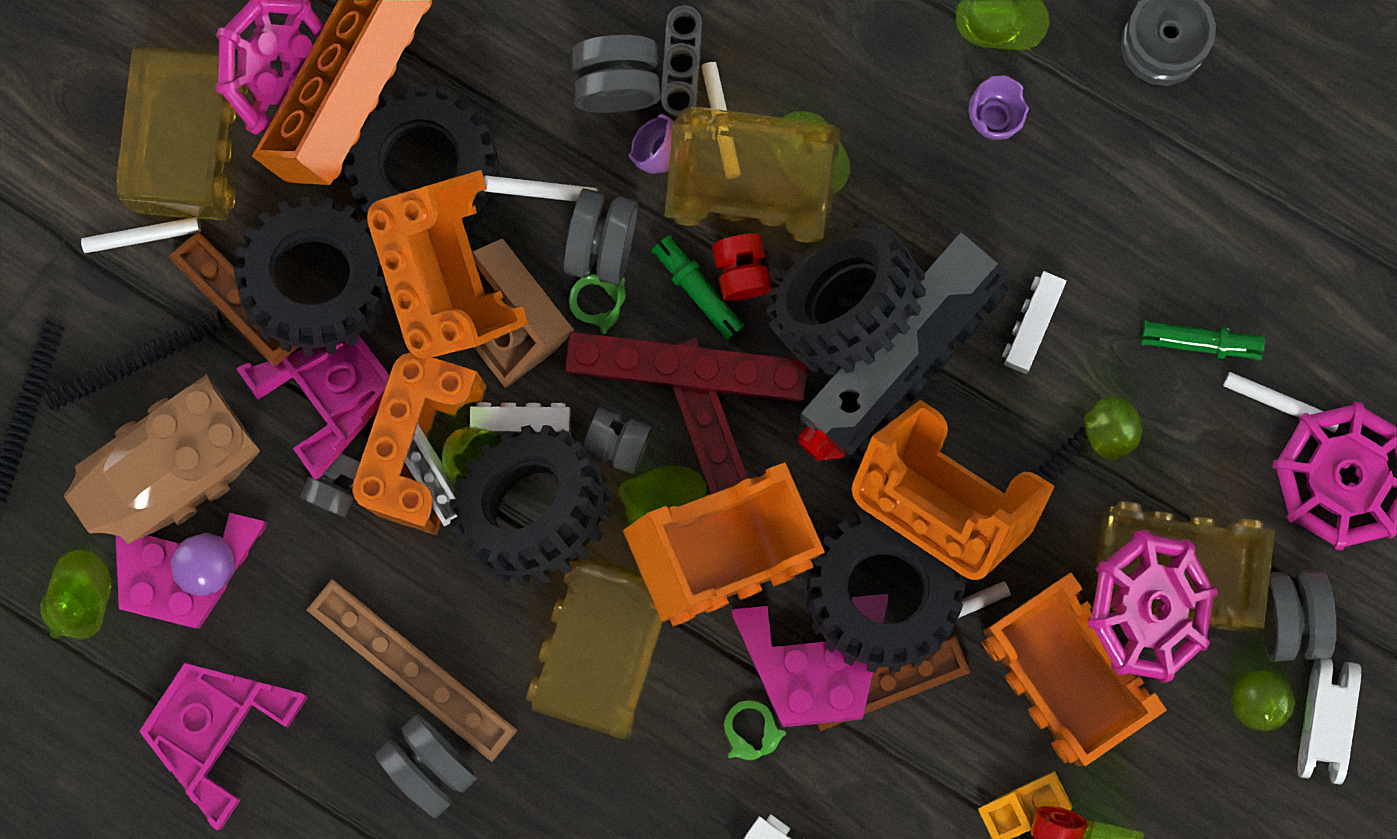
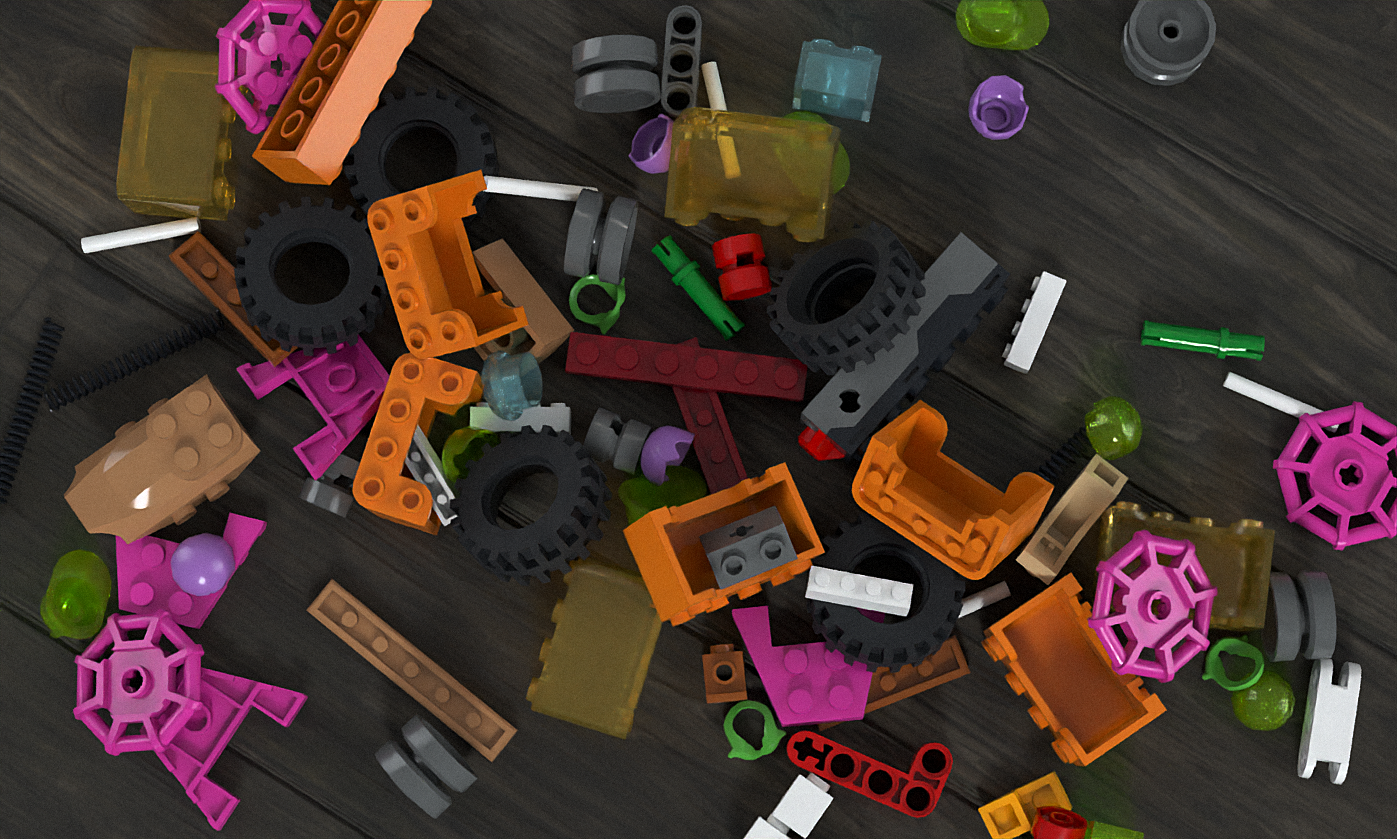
none -> dark pink plate [73,609,204,756]
none -> clear light blue piece [480,350,542,421]
none -> medium lavender hair [640,425,695,486]
none -> dark grey brick [699,506,798,590]
none -> dark orange brick [702,644,747,704]
none -> white brick [771,772,833,839]
none -> red beam [786,731,953,818]
none -> clear light blue brick [792,39,882,122]
none -> white piece [805,565,913,617]
none -> tan arch [1016,454,1128,585]
none -> bright green piece [1202,635,1264,691]

